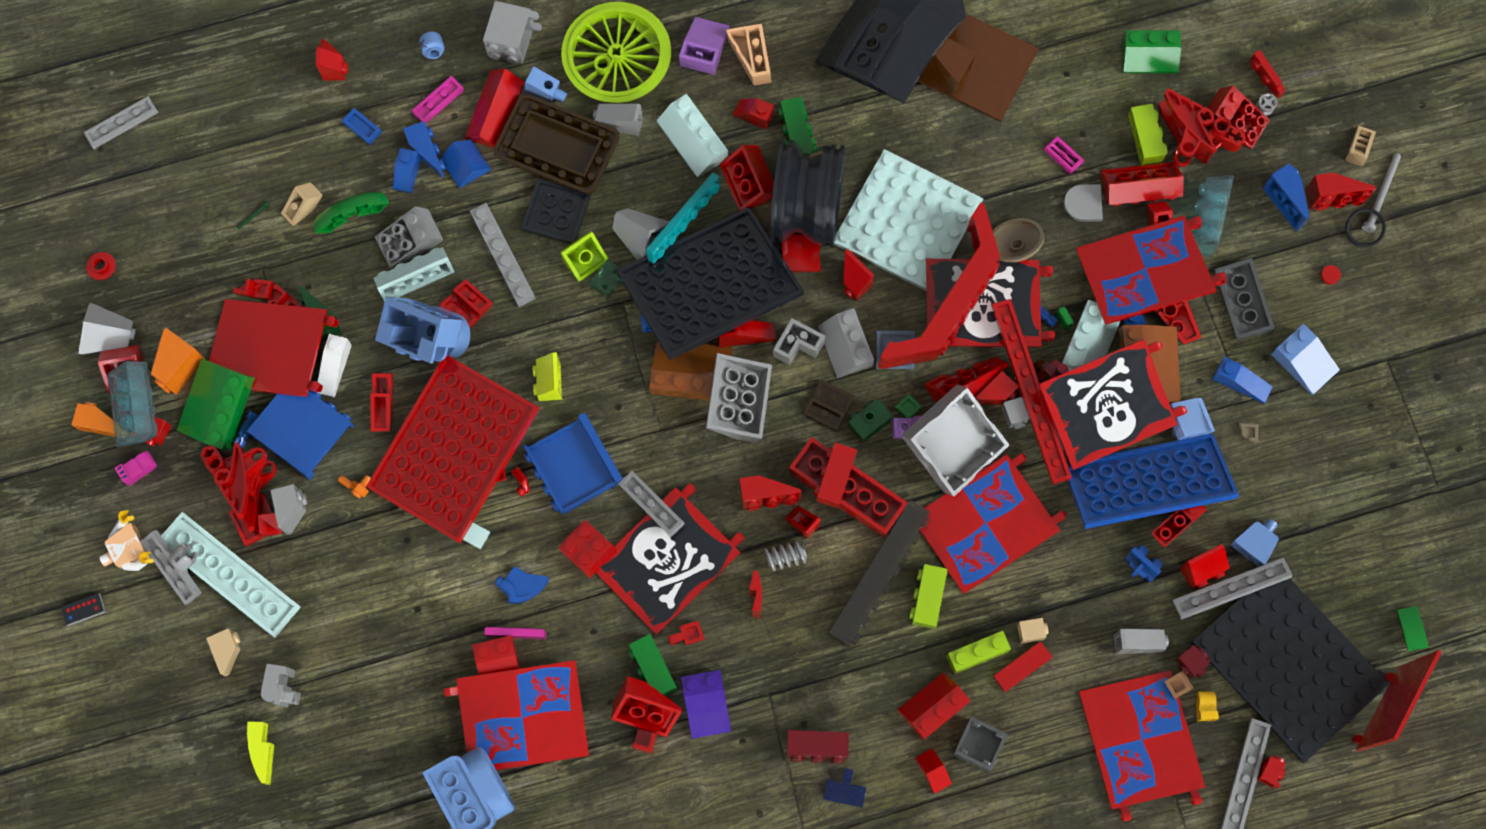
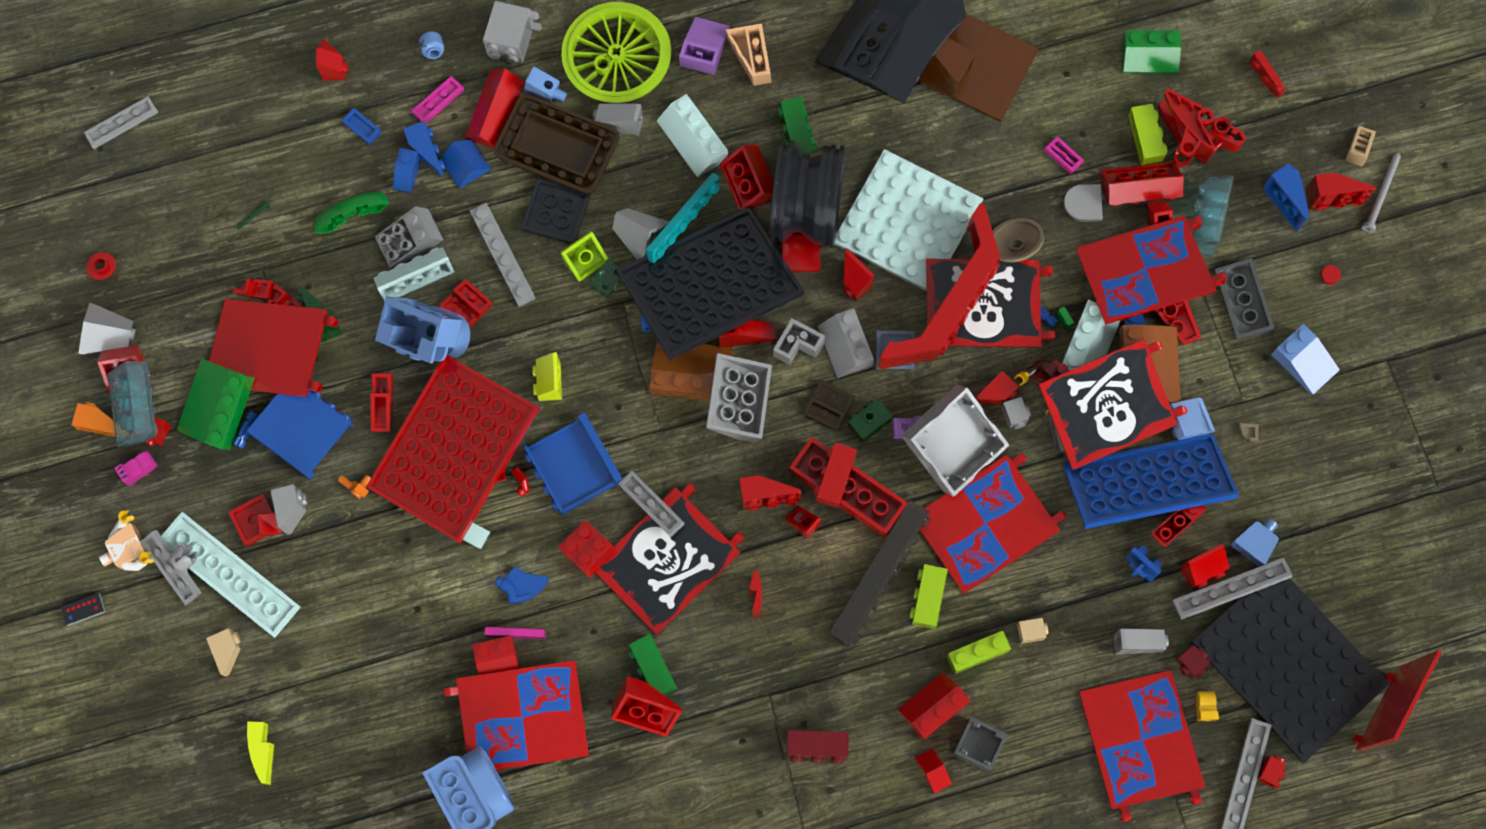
orange slope [151,328,204,395] -> none
red piece [200,442,277,533] -> none
light grey hips [261,664,301,708] -> none
tan slope [281,182,322,226] -> none
white slope [317,334,352,398] -> none
red panel [632,729,657,754] -> none
red plate [668,620,705,646] -> none
dark purple slope [681,670,731,739] -> none
red slope [733,98,774,129] -> none
light grey piece [764,539,807,571] -> none
clear blue plate [823,768,866,808] -> none
green tile [895,394,922,418] -> none
red wedge [925,357,1008,403] -> none
red plate [991,299,1072,485] -> none
red tile [993,642,1053,692] -> none
medium nougat tile [1164,671,1193,699] -> none
red slope [1202,85,1270,149] -> none
blue slope [1212,357,1273,404] -> none
light grey wheel [1256,93,1277,116] -> none
black tyre [1345,208,1386,247] -> none
green slope [1397,606,1428,651] -> none

